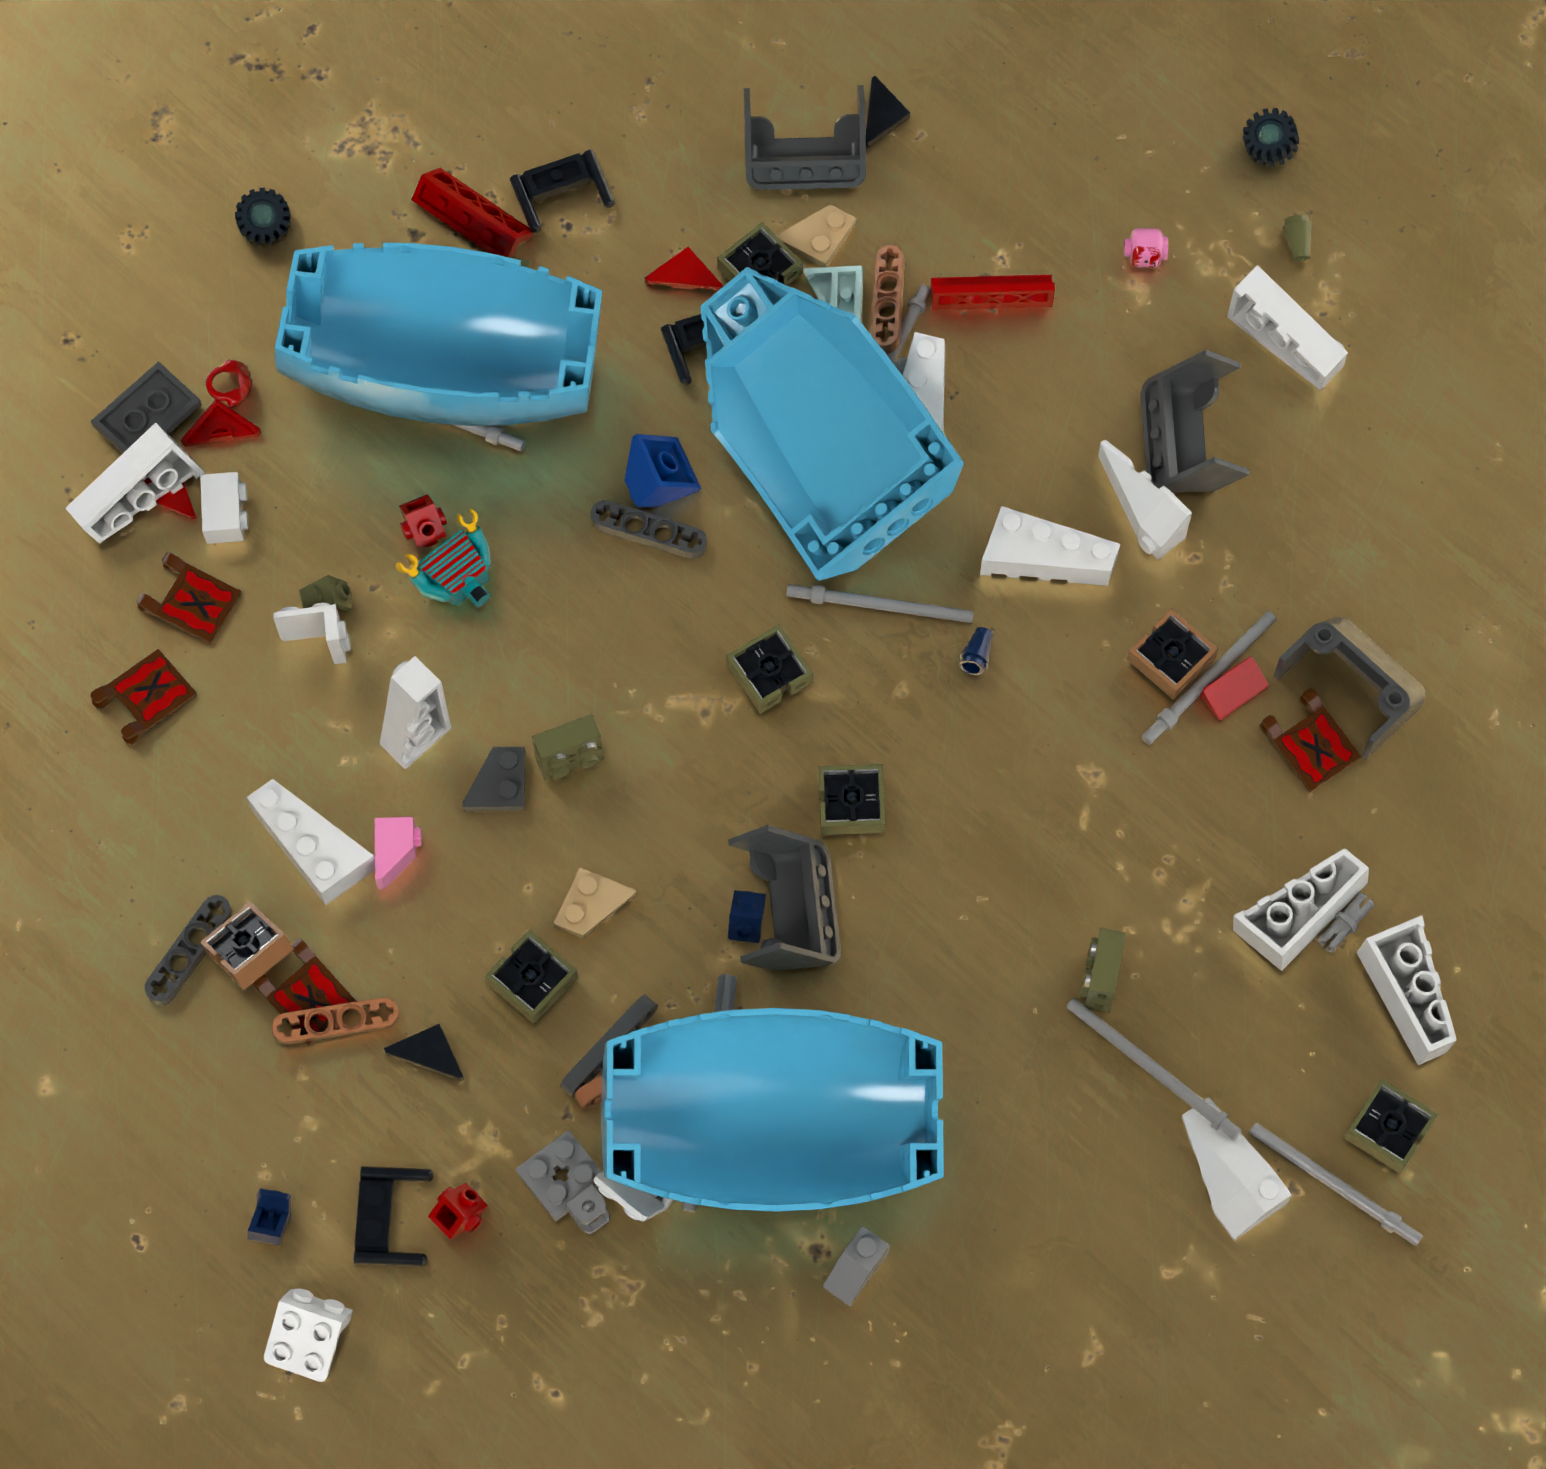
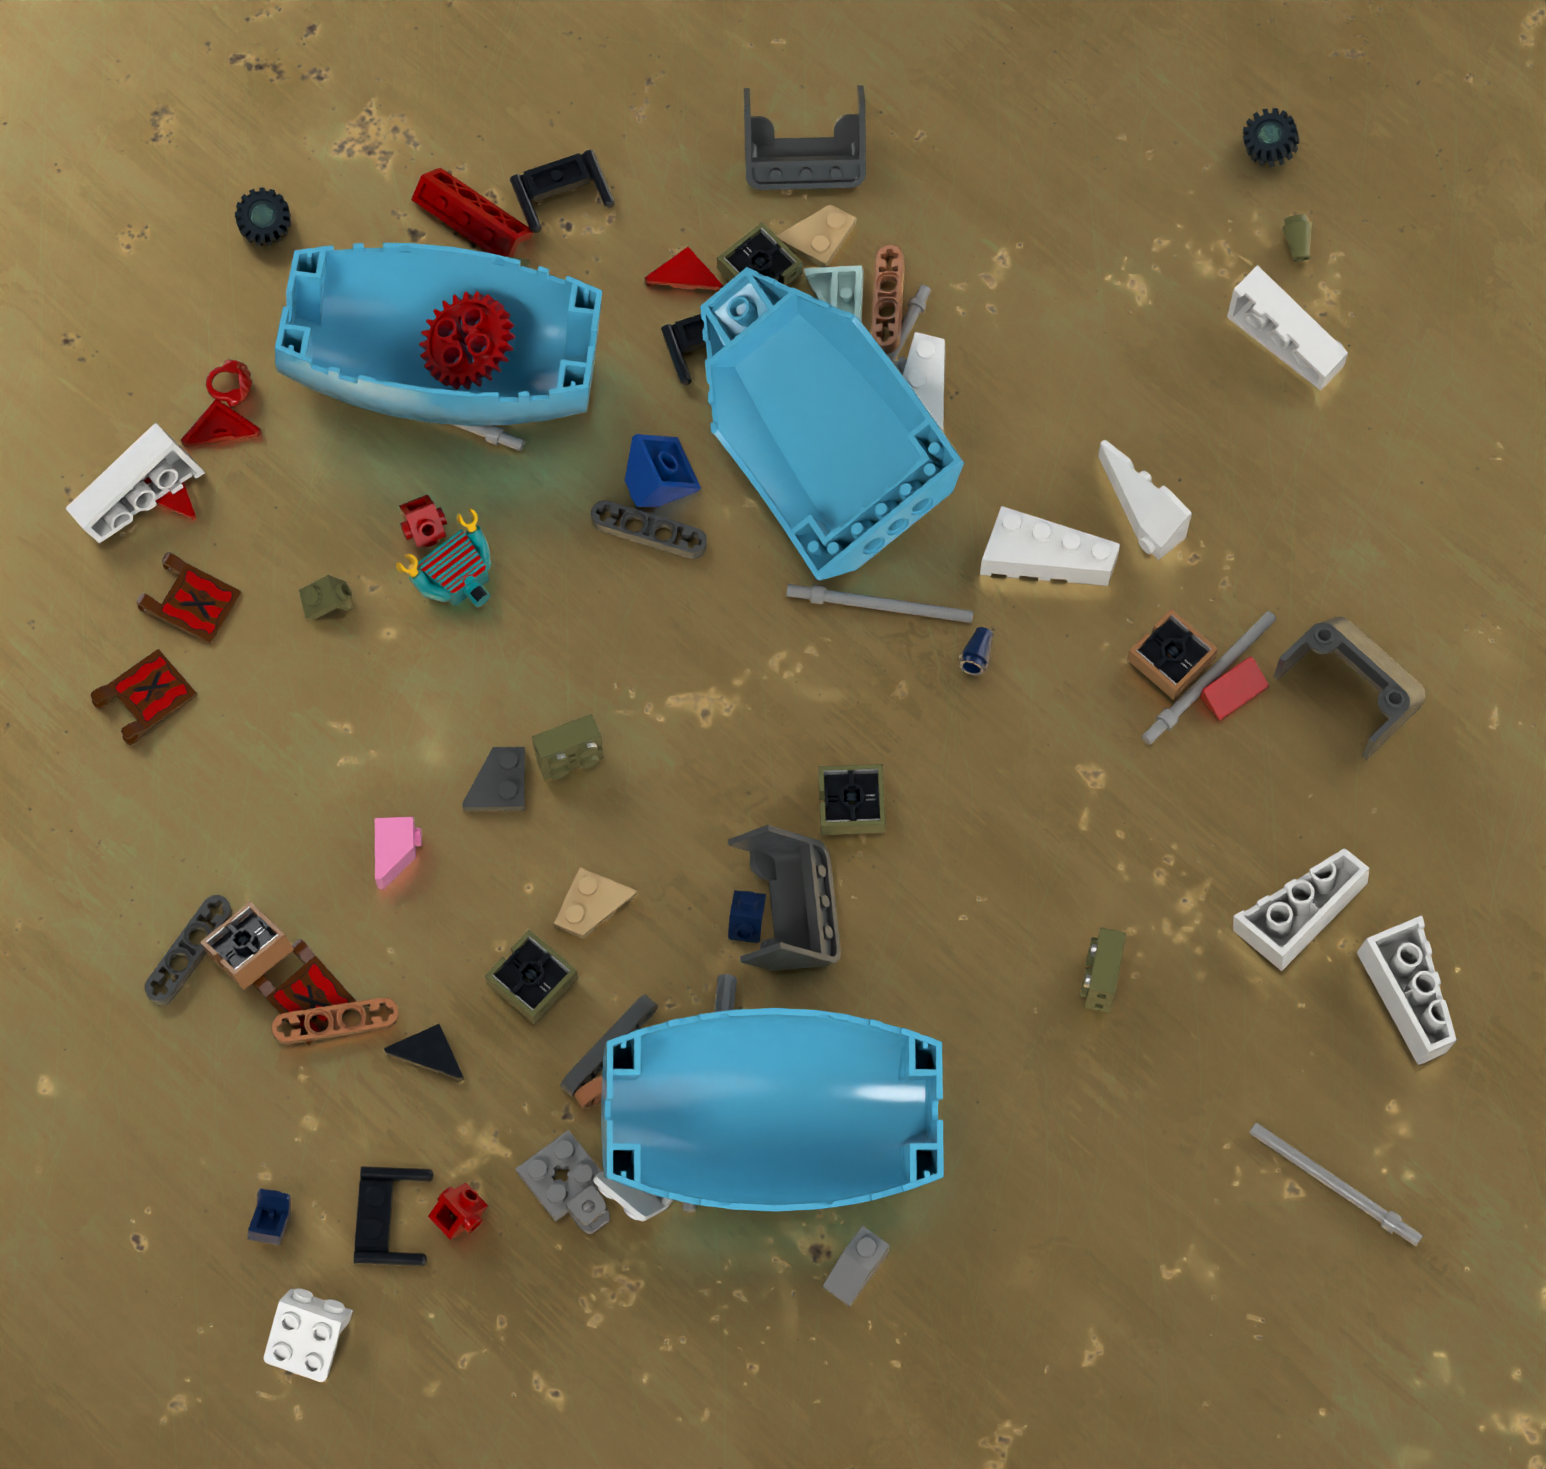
dark grey plate [91,361,202,454] -> none
white brick [200,472,249,544] -> none
white wedge [247,779,375,905] -> none
white bracket [273,603,351,664] -> none
white wedge [379,656,451,769] -> none
piece [726,624,813,714] -> none
black tile [866,76,910,148] -> none
red fence [930,274,1055,310] -> none
light grey bar [1066,998,1242,1140] -> none
bright pink head [1124,228,1168,268] -> none
dark grey windscreen [1141,350,1250,493] -> none
white wedge [1182,1097,1292,1241] -> none
flag [1259,688,1361,792] -> none
light grey pin [1318,893,1375,953] -> none
piece [1344,1078,1438,1174] -> none
none -> red gear [419,291,516,390]

